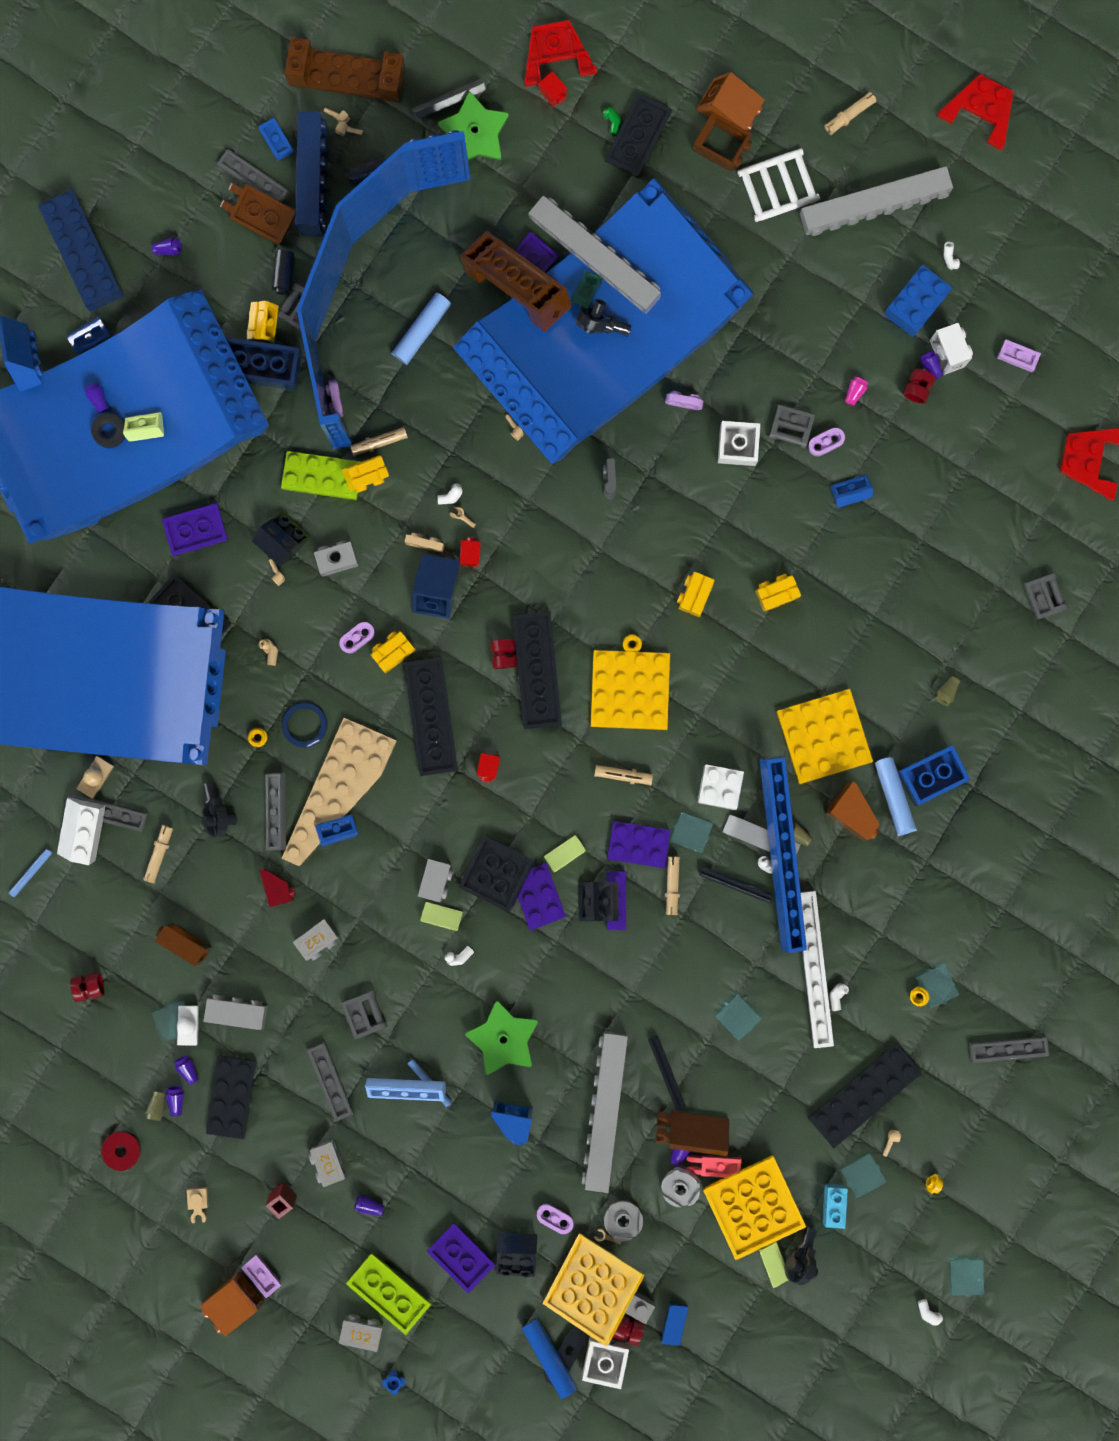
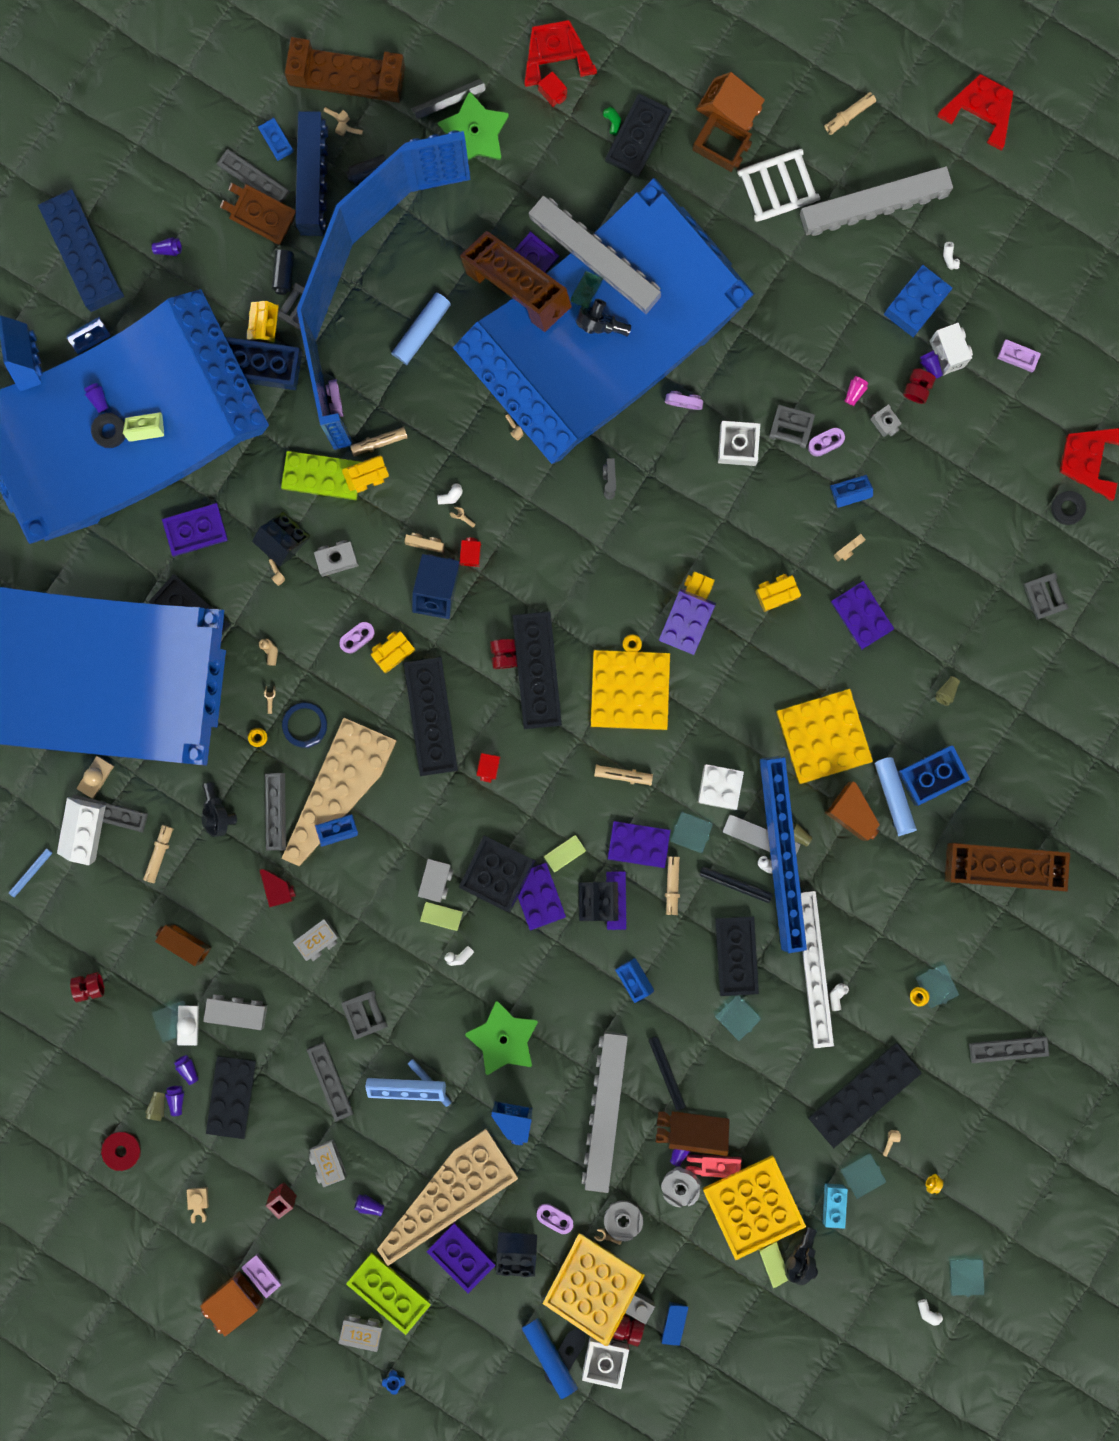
none -> tan hand [264,686,276,714]
none -> tan wing [377,1128,519,1266]
none -> blue slope [615,958,654,1003]
none -> dark purple plate [659,589,716,655]
none -> black plate [715,916,759,996]
none -> dark purple plate [831,581,894,650]
none -> tan plate [834,534,866,561]
none -> light grey brick [870,404,902,437]
none -> reddish brown plate [944,843,1070,892]
none -> black tyre [1051,490,1087,525]

